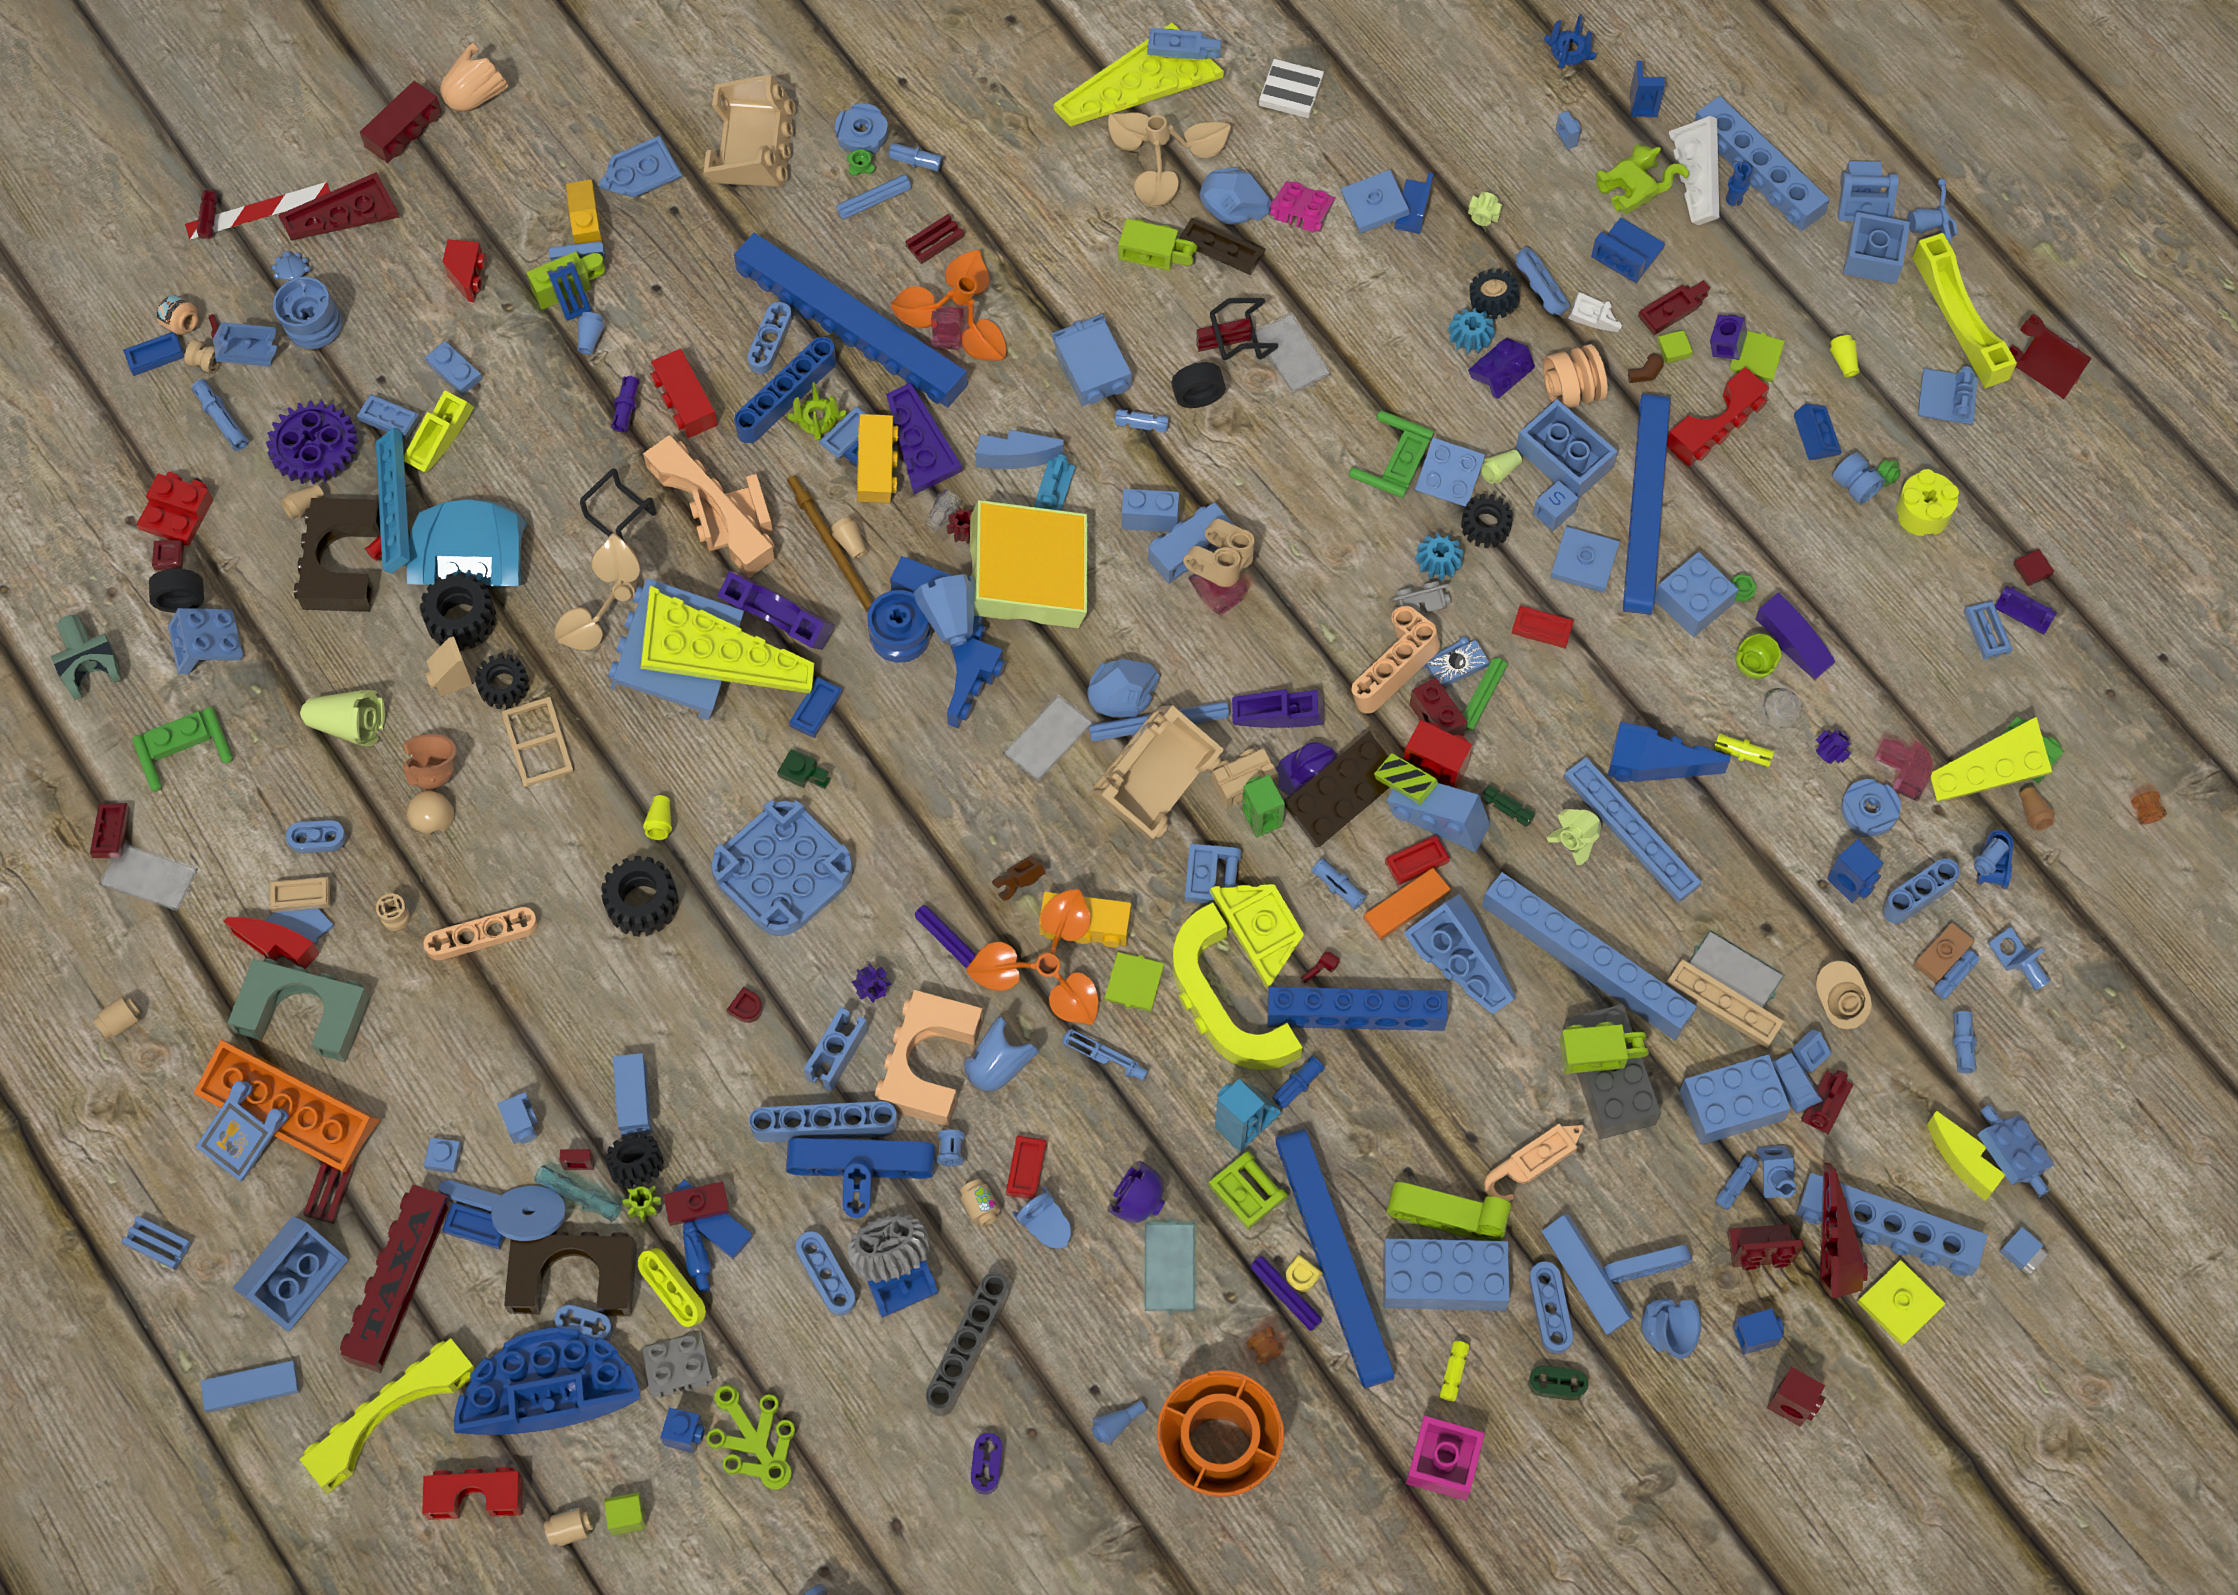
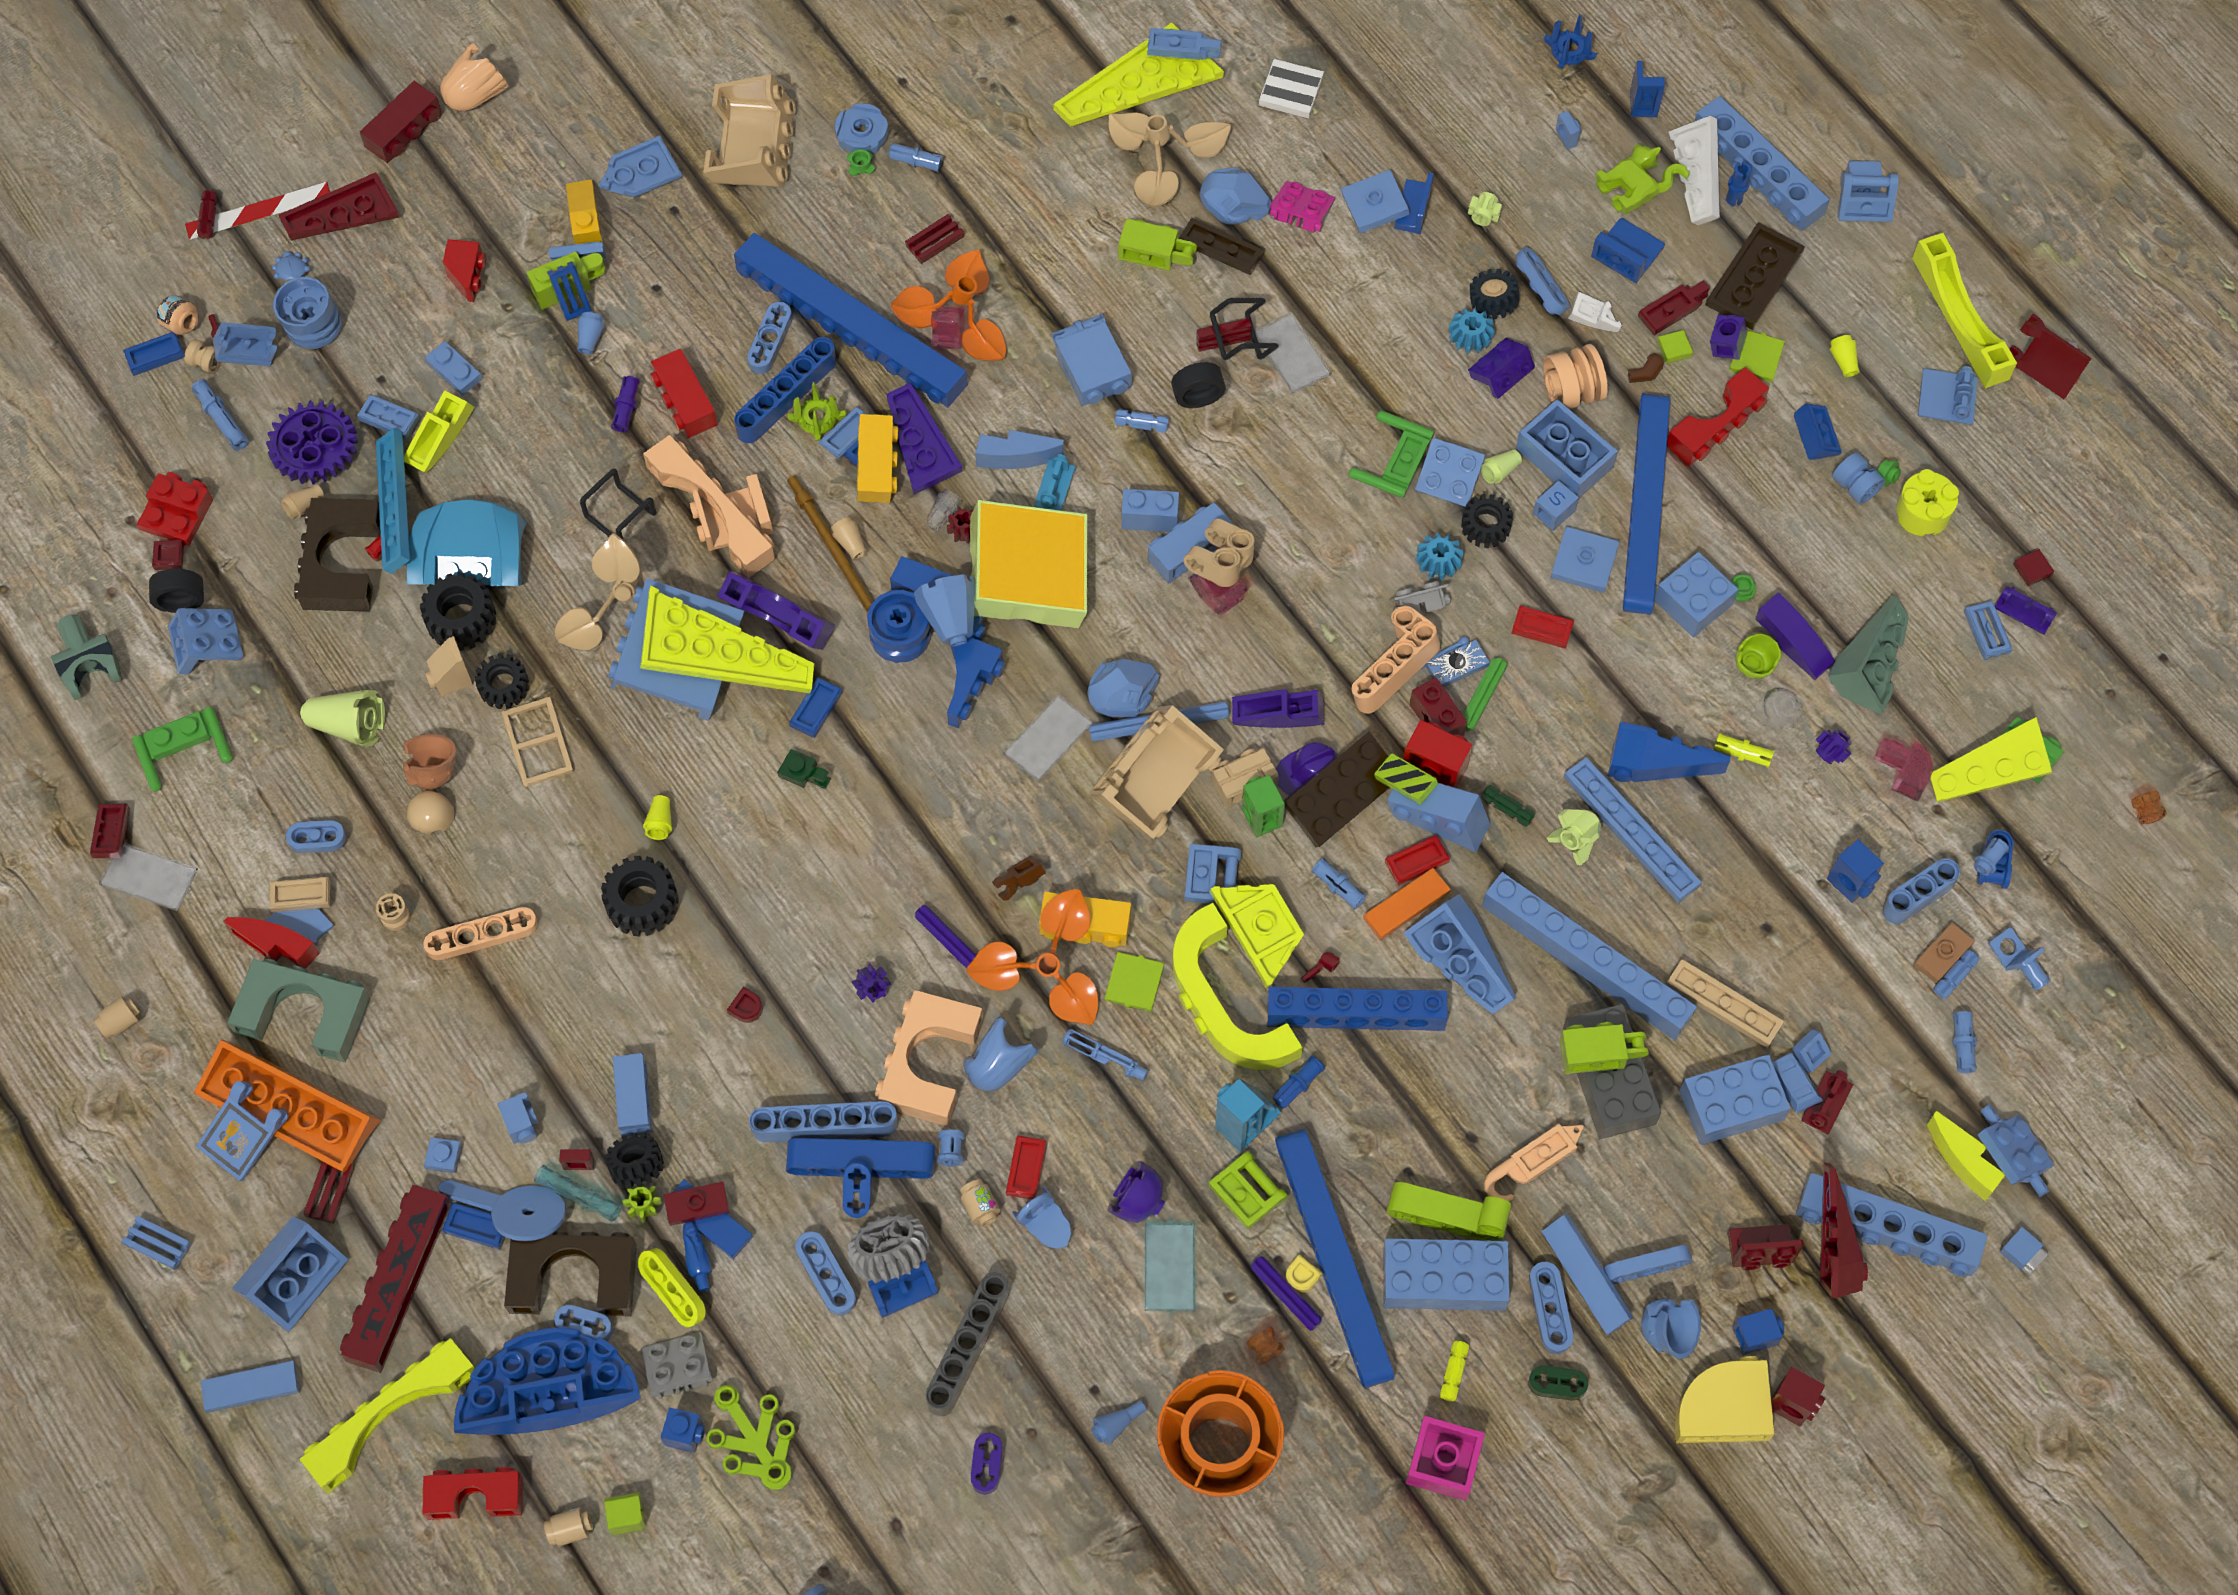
medium blue tile [711,800,853,936] -> none
medium blue piece [803,1007,868,1092] -> none
medium blue axle [836,175,911,219] -> none
flat silver piece [1688,930,1785,1009] -> none
medium blue axle [1715,1156,1759,1210] -> none
medium blue bracket [1756,1145,1796,1198] -> none
tan piece [1816,961,1872,1030] -> none
medium blue plate [1841,779,1901,837] -> none
medium blue brick [1843,212,1910,284] -> none
neon yellow plate [1857,1260,1946,1346] -> none
medium blue piece [1907,178,1958,243] -> none
medium nougat cone [2019,787,2055,831] -> none
none -> light yellow brick [1675,1356,1774,1443]
none -> dark brown plate [1705,222,1805,330]
none -> sand green wedge [1828,596,1909,714]

